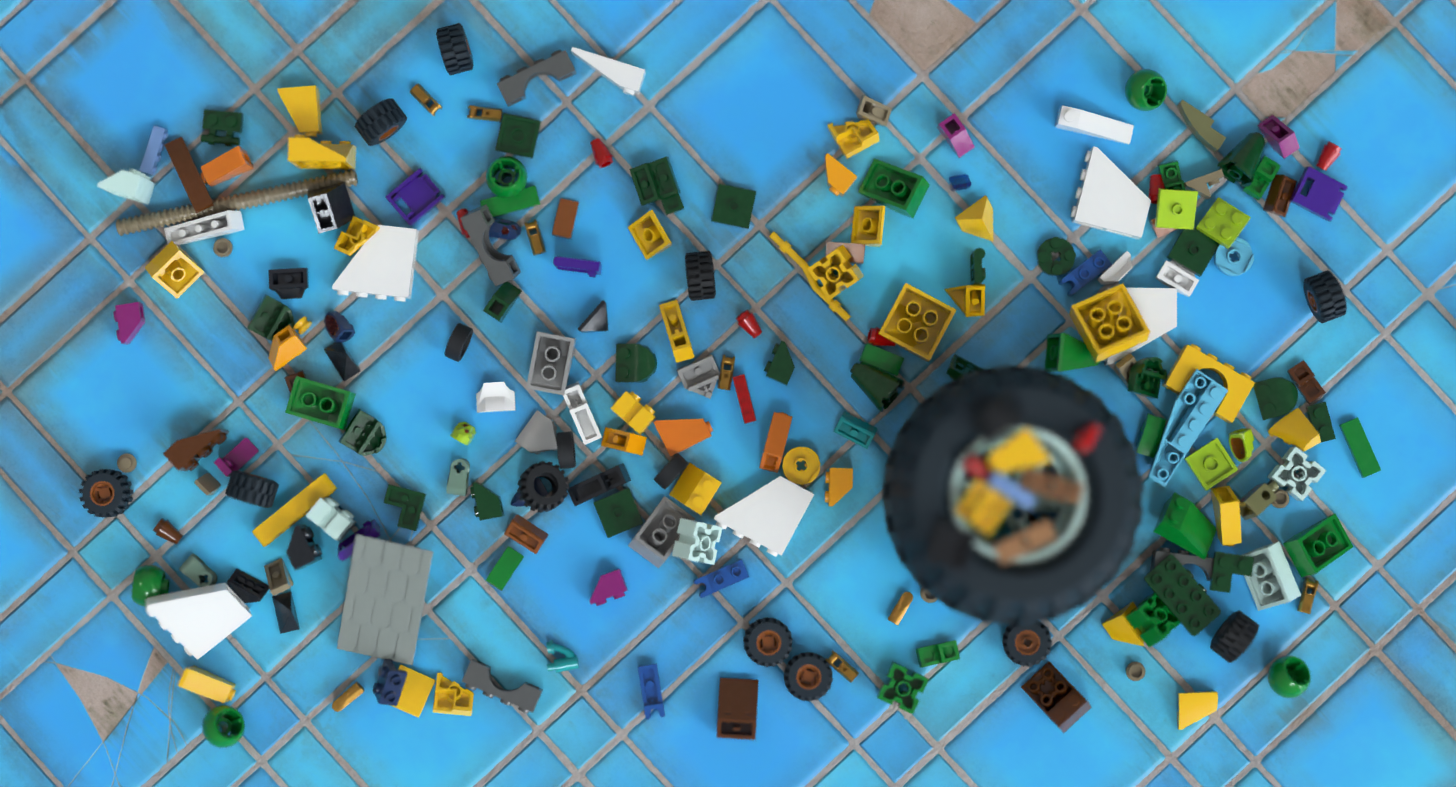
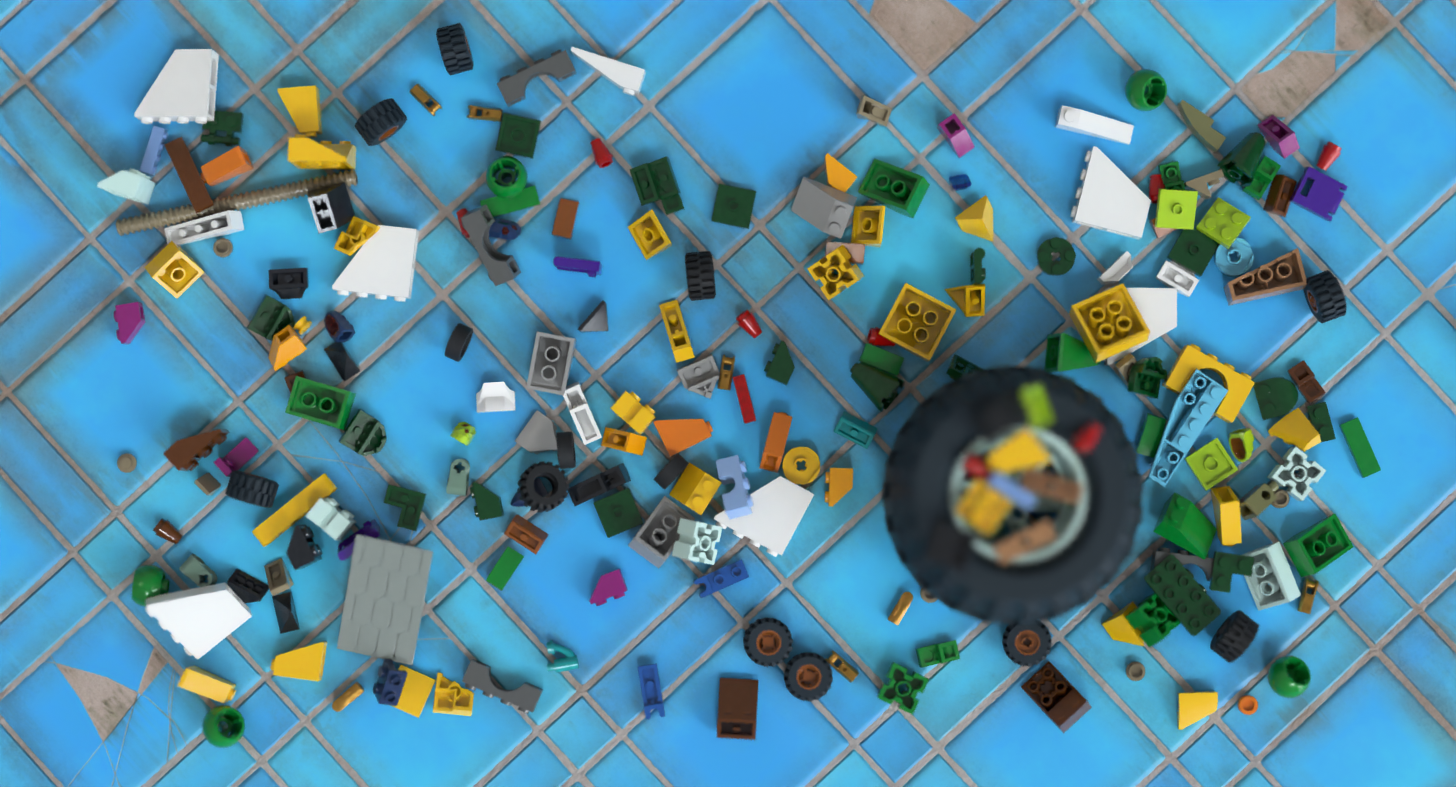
black wheel [79,469,134,518] -> none
dark purple container [386,168,445,227] -> none
dark green slope [483,281,522,323] -> none
pearl gold bar [524,219,546,255] -> none
dark green slope [615,344,657,383] -> none
yellow bar [769,232,851,322] -> none
yellow slope [827,120,879,159] -> none
blue plate [1058,249,1112,297] -> none
none -> white slope [134,49,219,124]
none -> yellow slope [271,641,327,681]
none -> light blue arch [716,455,754,519]
none -> light grey slope [791,177,857,239]
none -> lime plate [1021,383,1055,429]
none -> medium nougat wedge [1224,248,1307,306]
none -> orange tile [1237,695,1258,715]

